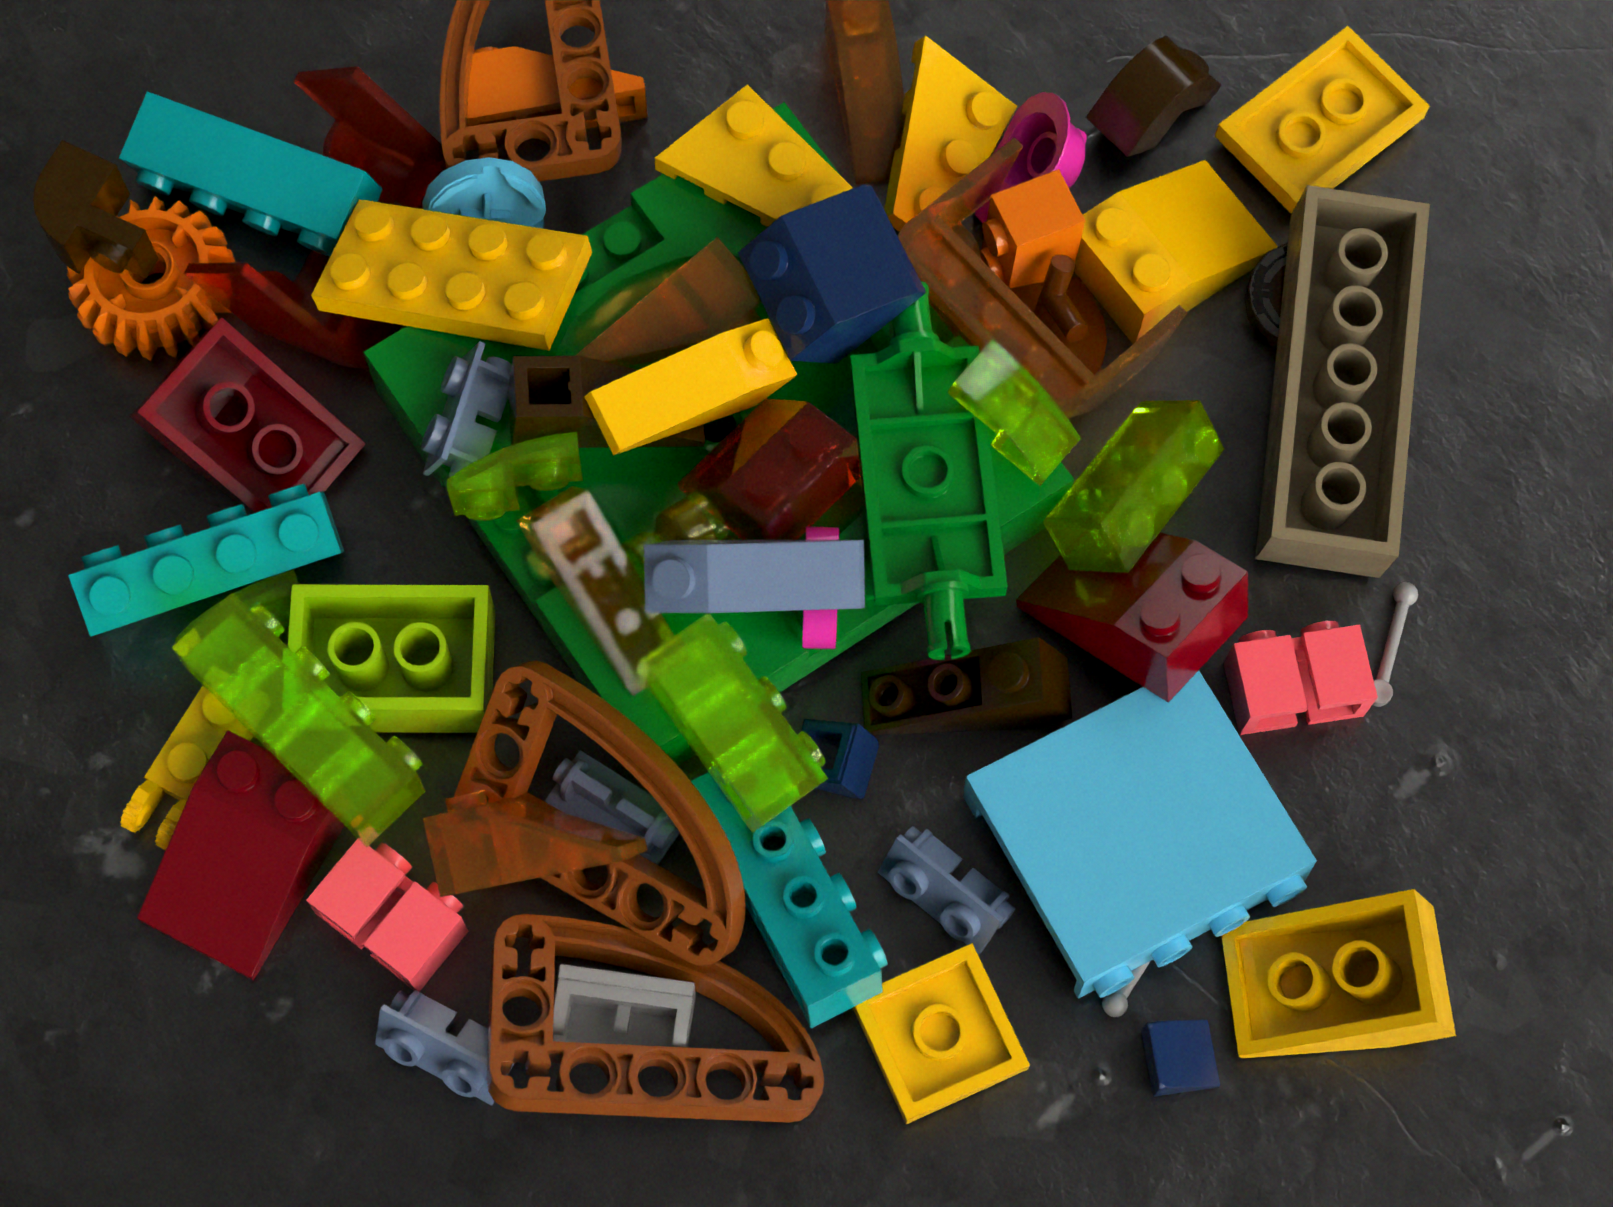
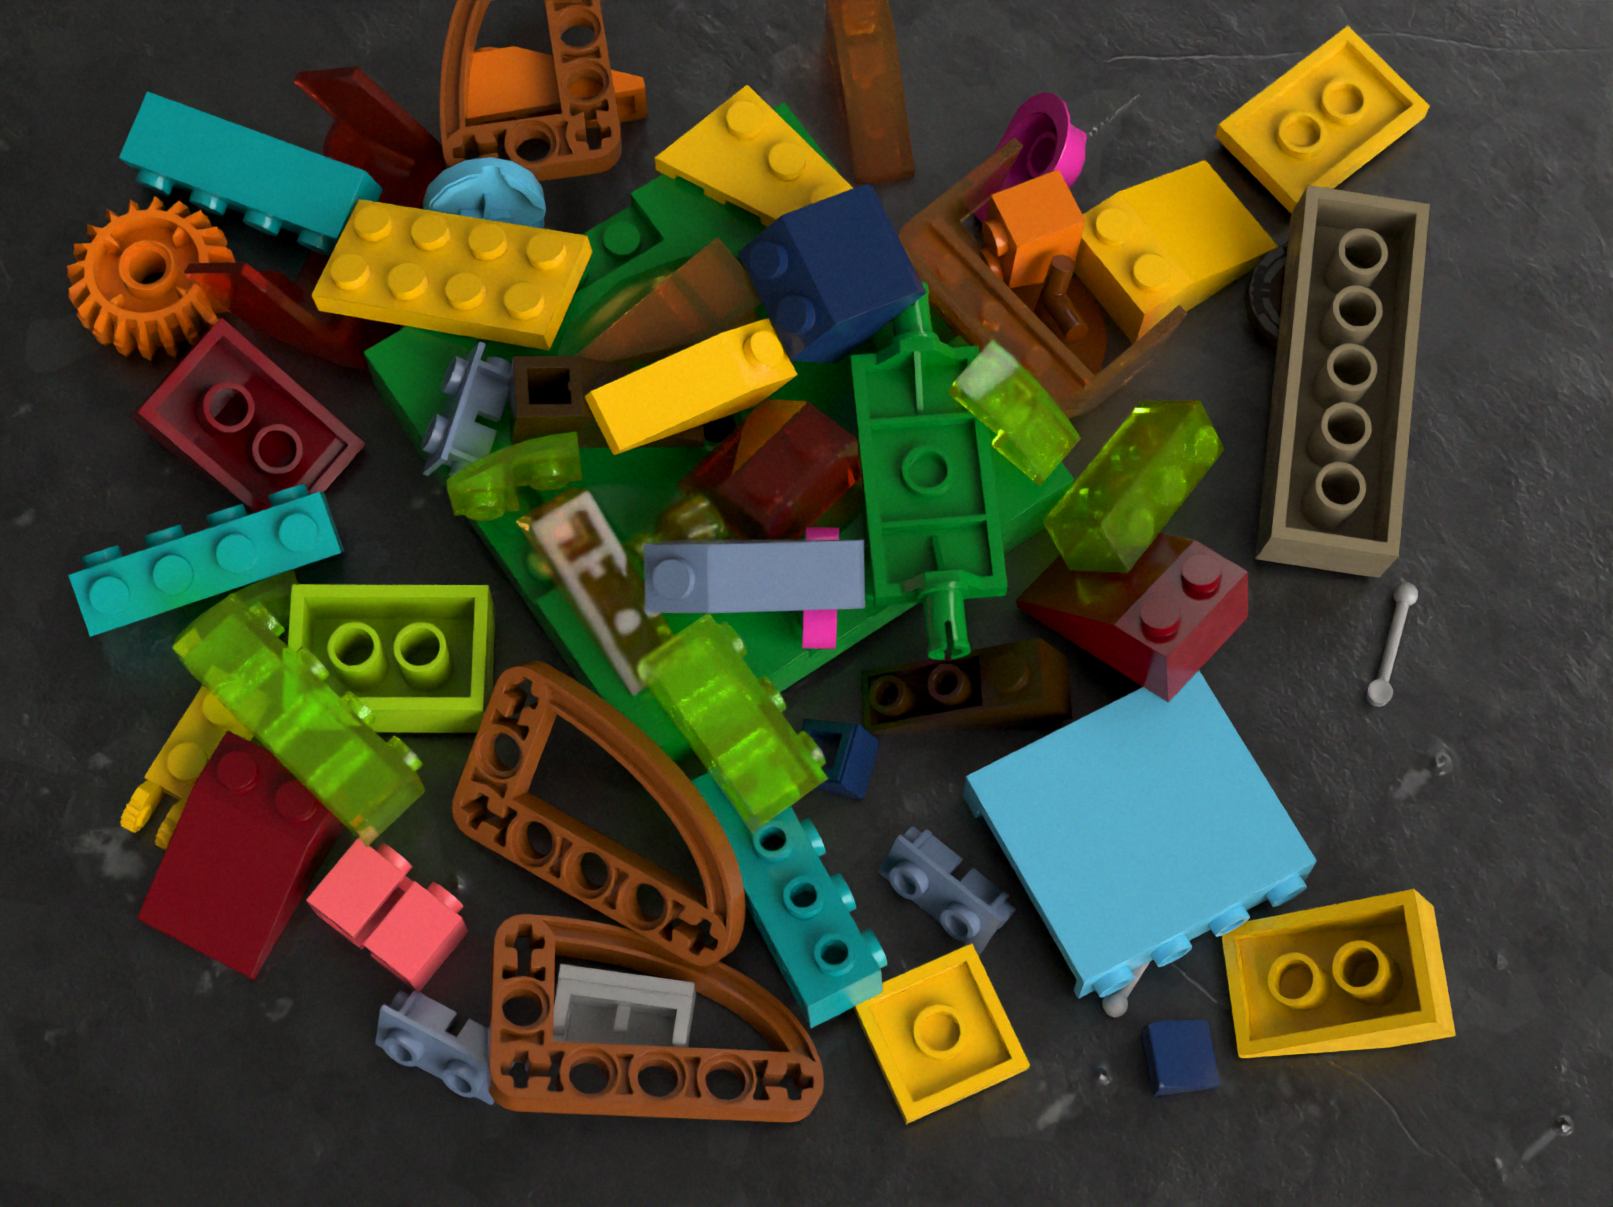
dark brown brick [33,140,159,278] -> none
clear orange slope [423,790,648,897] -> none
sand blue hinge [545,750,680,865] -> none
yellow wing [884,35,1017,254] -> none
dark brown brick [1086,36,1222,157] -> none
coral piece [1223,621,1378,735] -> none

